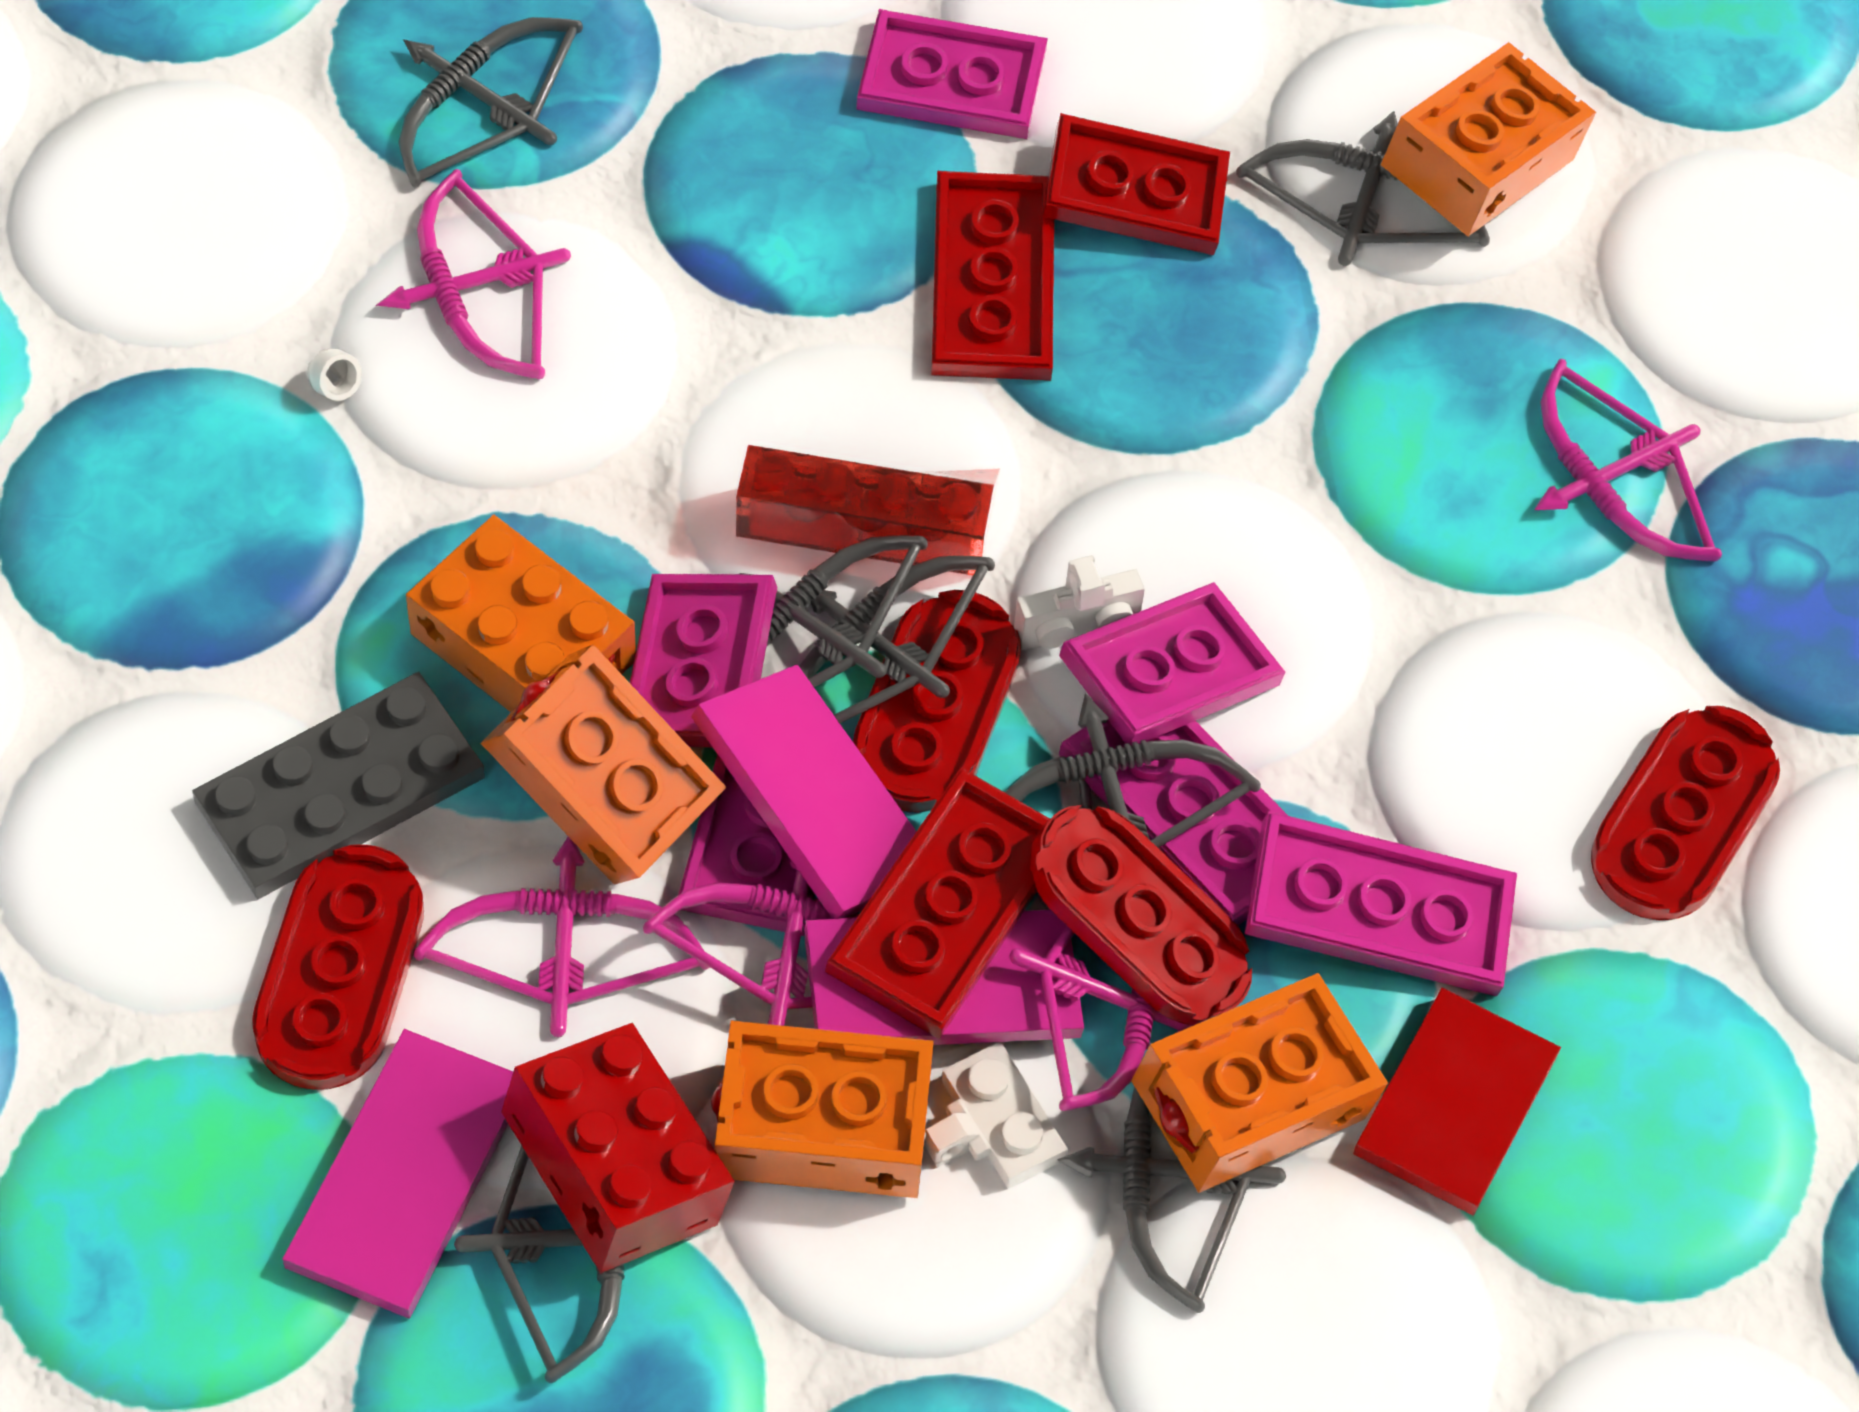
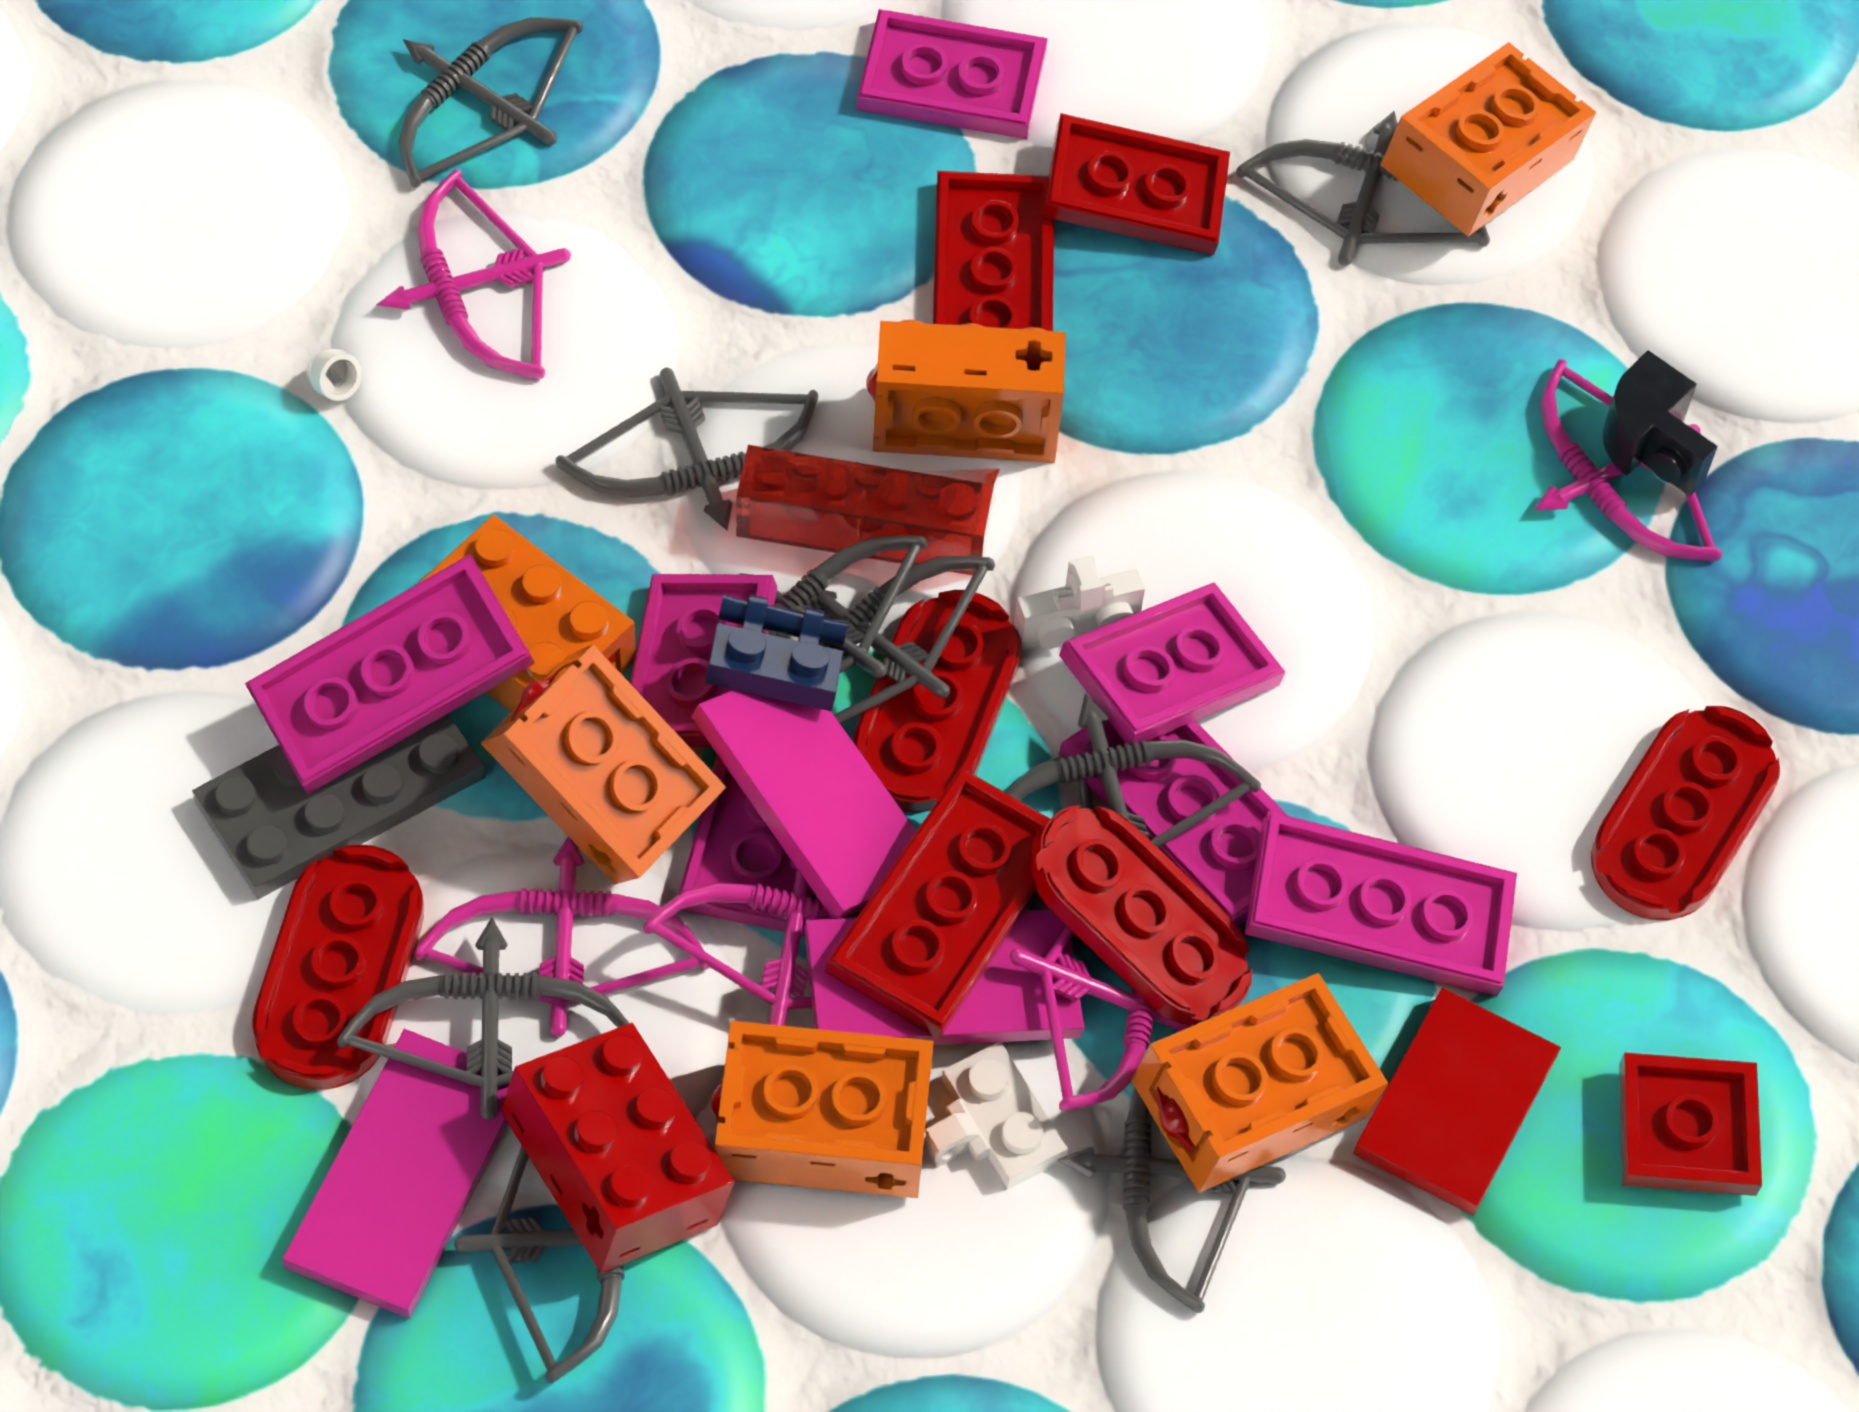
none -> dark pink tile [245,554,535,794]
none -> dark grey piece [337,917,629,1120]
none -> dark grey piece [555,367,819,531]
none -> dark blue plate [705,594,848,711]
none -> orange piece [866,320,1066,463]
none -> black brick [1603,350,1718,496]
none -> red plate [1619,1052,1762,1196]

